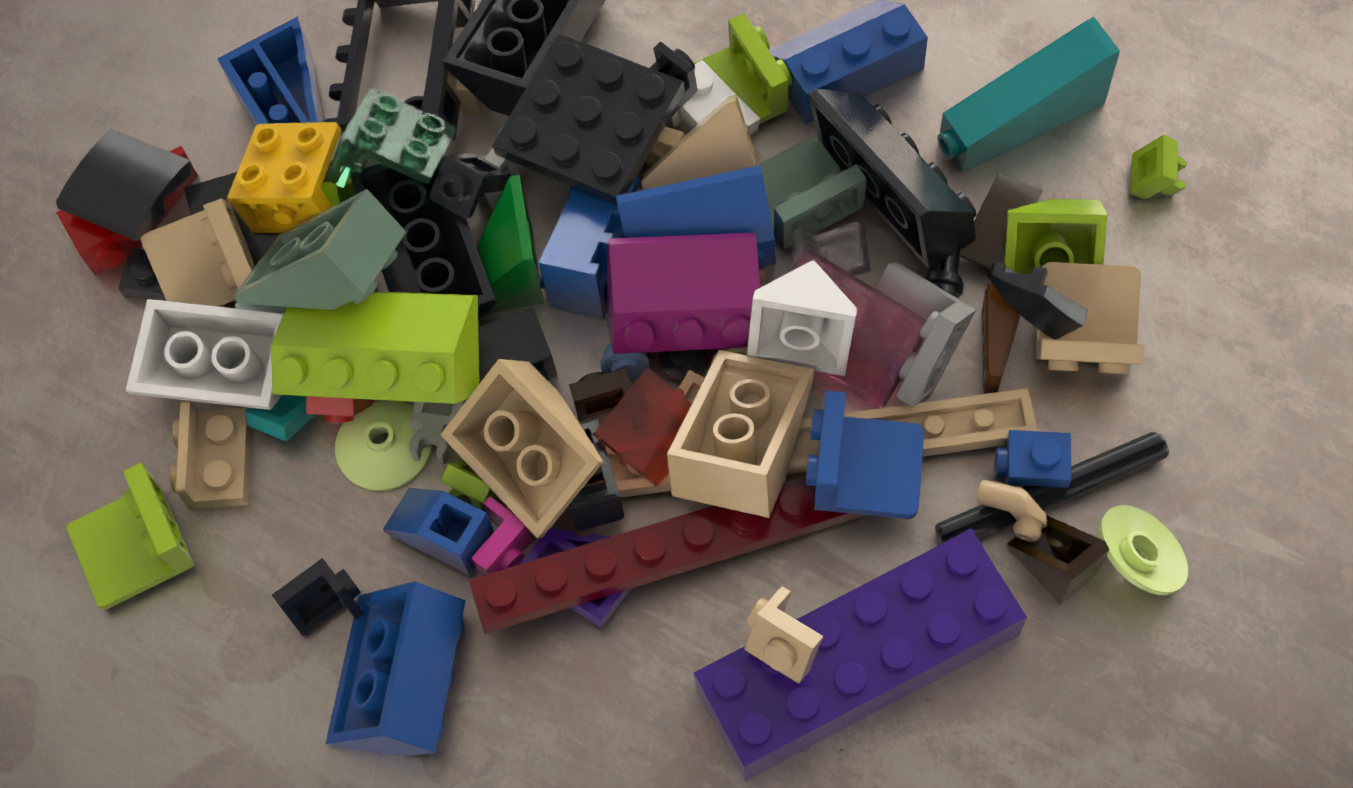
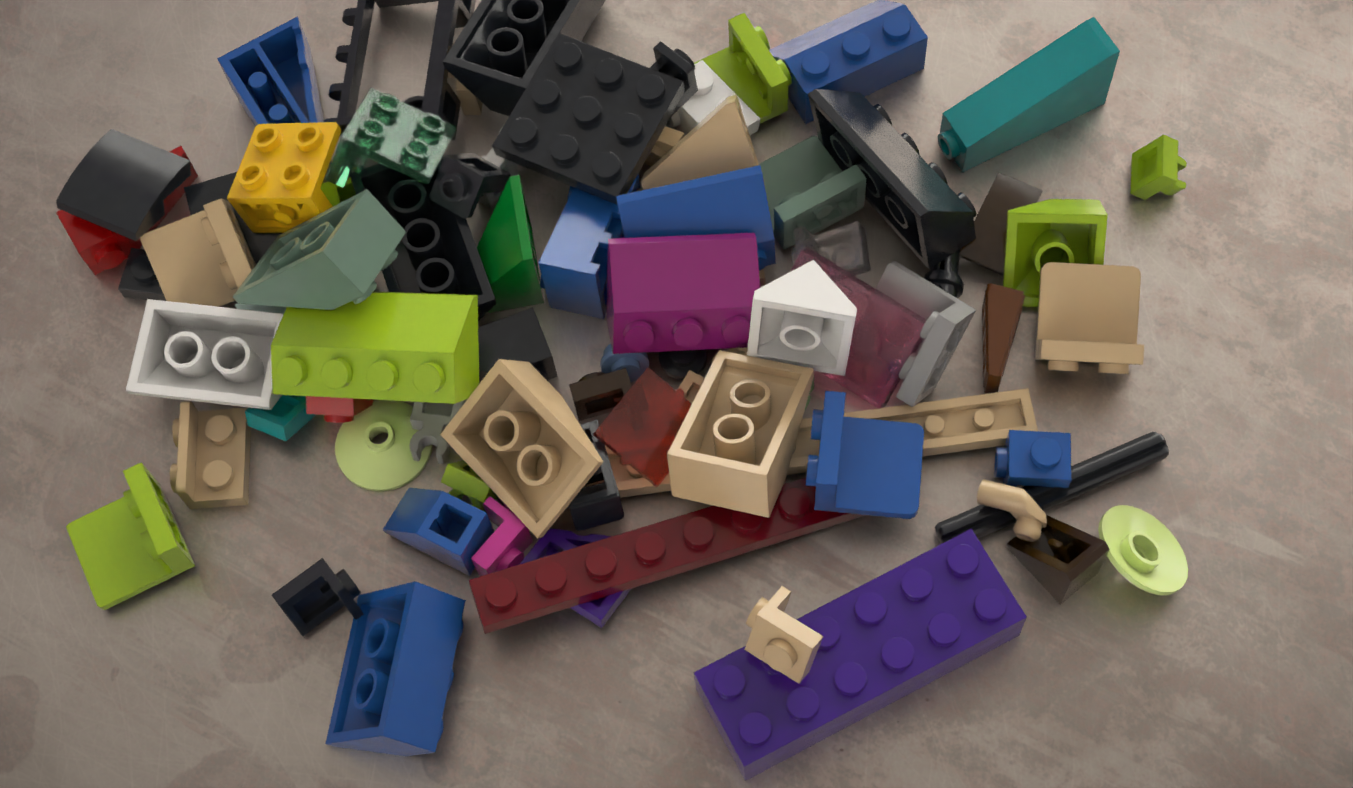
black slope [988,262,1088,340] -> none

